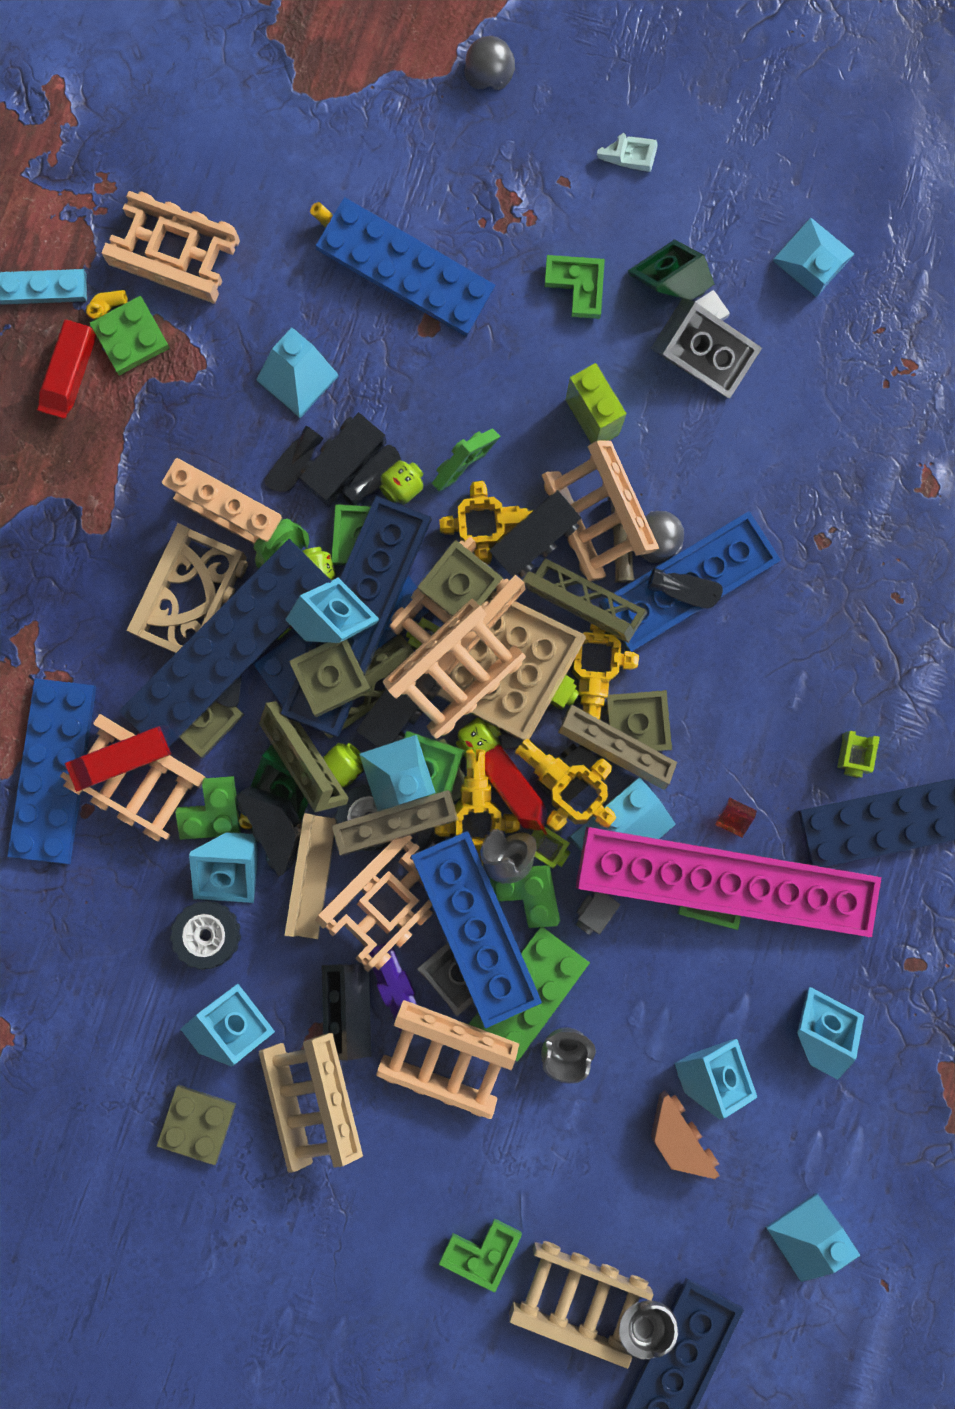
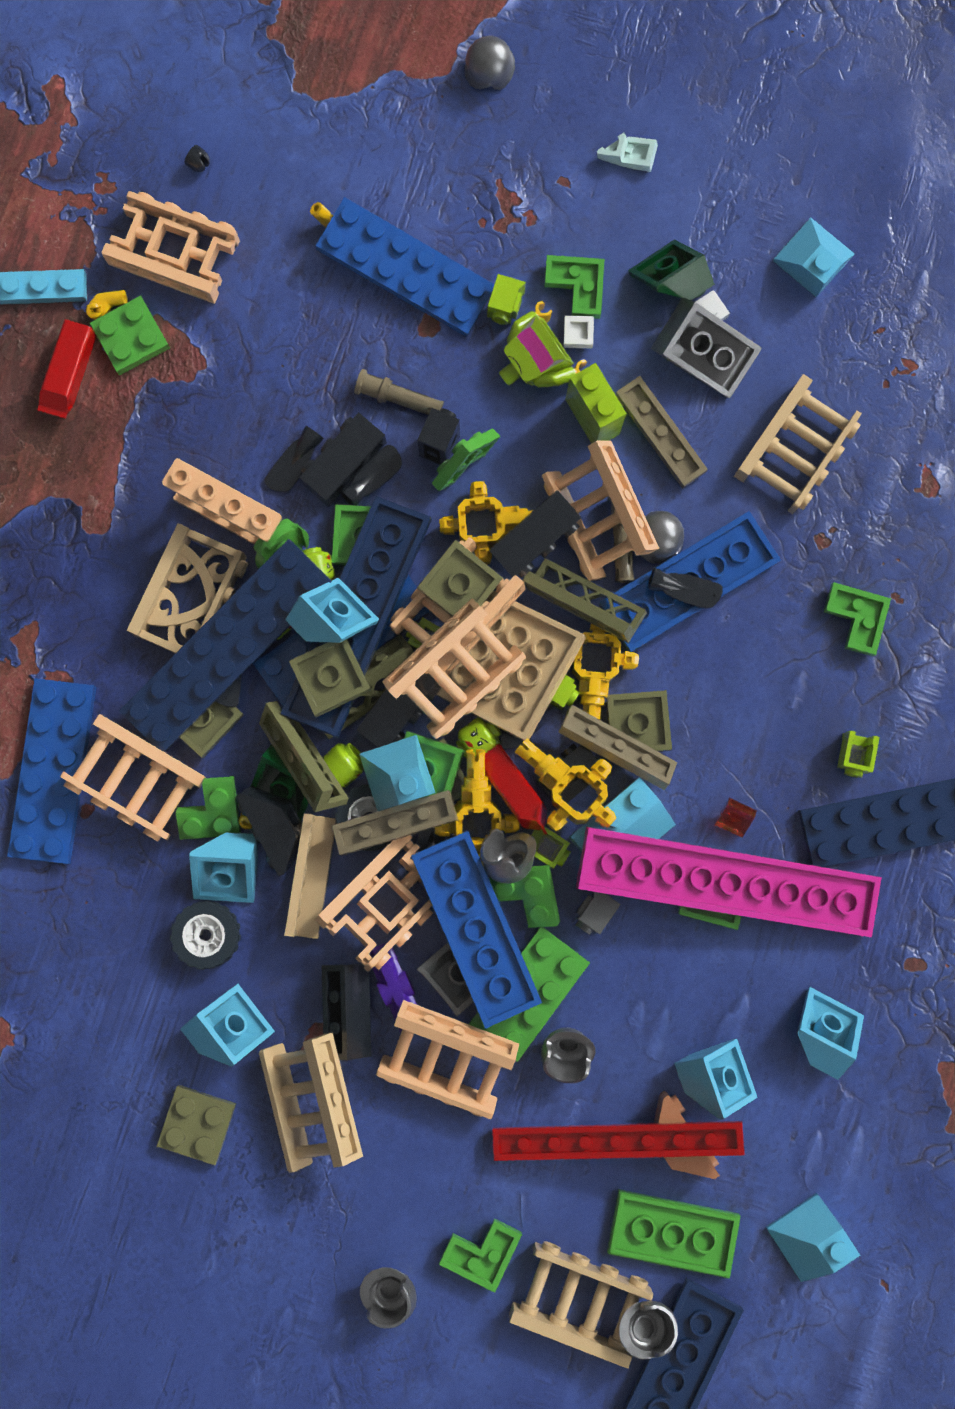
red piece [65,726,171,792] -> none
medium azure slope [256,327,339,418] -> none
lime head [379,460,423,505] -> none
none -> black hinge [184,145,210,172]
none -> dark tan pin [354,369,444,415]
none -> flat silver helmet [360,1267,417,1329]
none -> black brick [417,408,460,465]
none -> lime window [487,274,526,325]
none -> red plate [492,1121,745,1161]
none -> lime torso [499,301,587,388]
none -> white plate [563,316,594,349]
none -> bright green tile [607,1189,741,1279]
none -> dark tan plate [615,376,708,489]
none -> tan fence [734,374,862,514]
none -> bright green plate [824,582,891,657]

